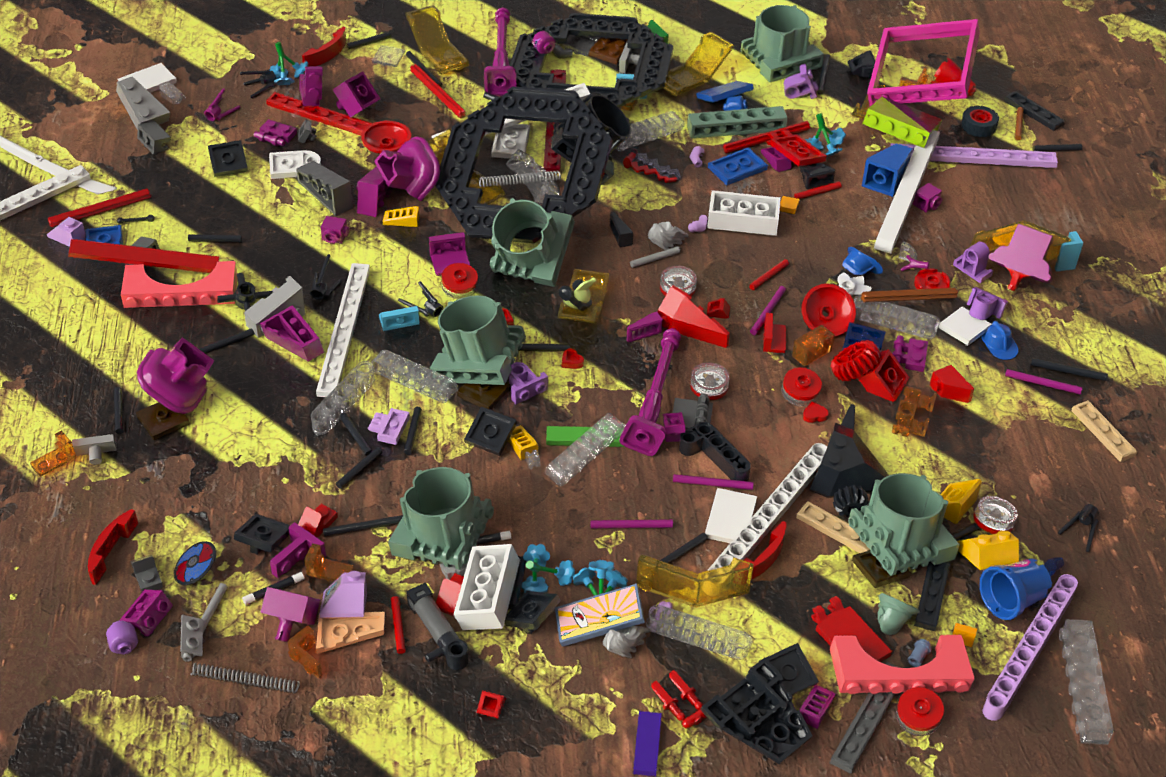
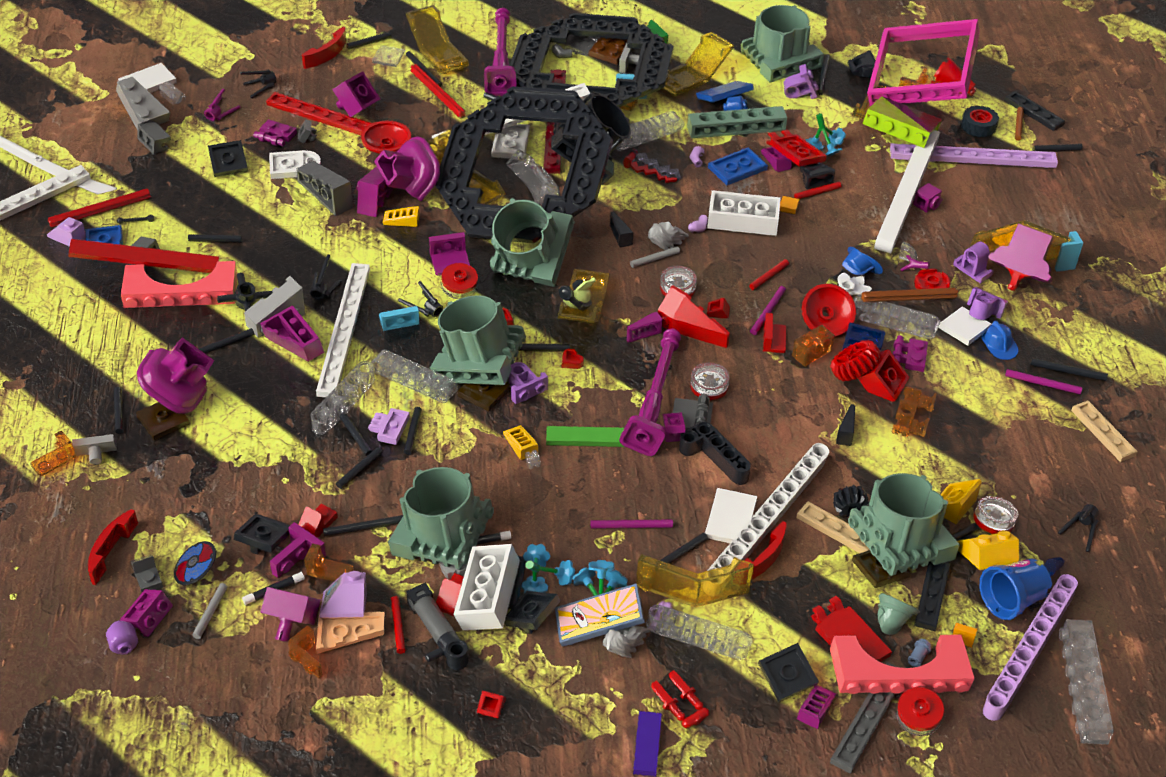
light grey hinge [180,615,203,662] -> none
light grey piece [191,662,300,693] -> none
dark azure plant [270,42,308,85] -> none
magenta arch [299,66,323,106] -> none
magenta brick [321,216,349,244] -> none
black hinge [464,407,517,456] -> none
light grey piece [479,171,561,187] -> none
magenta head [532,31,556,54] -> none
clear beam [544,413,626,487] -> none
magenta bar [673,474,754,490] -> none
black wedge [700,657,812,764] -> none
red axle [723,121,810,153] -> none
red piece [781,367,822,406] -> none
red tile [803,401,828,423] -> none
black wedge [810,423,889,498] -> none
blue slope [862,143,912,197] -> none
red slope [930,365,974,403] -> none

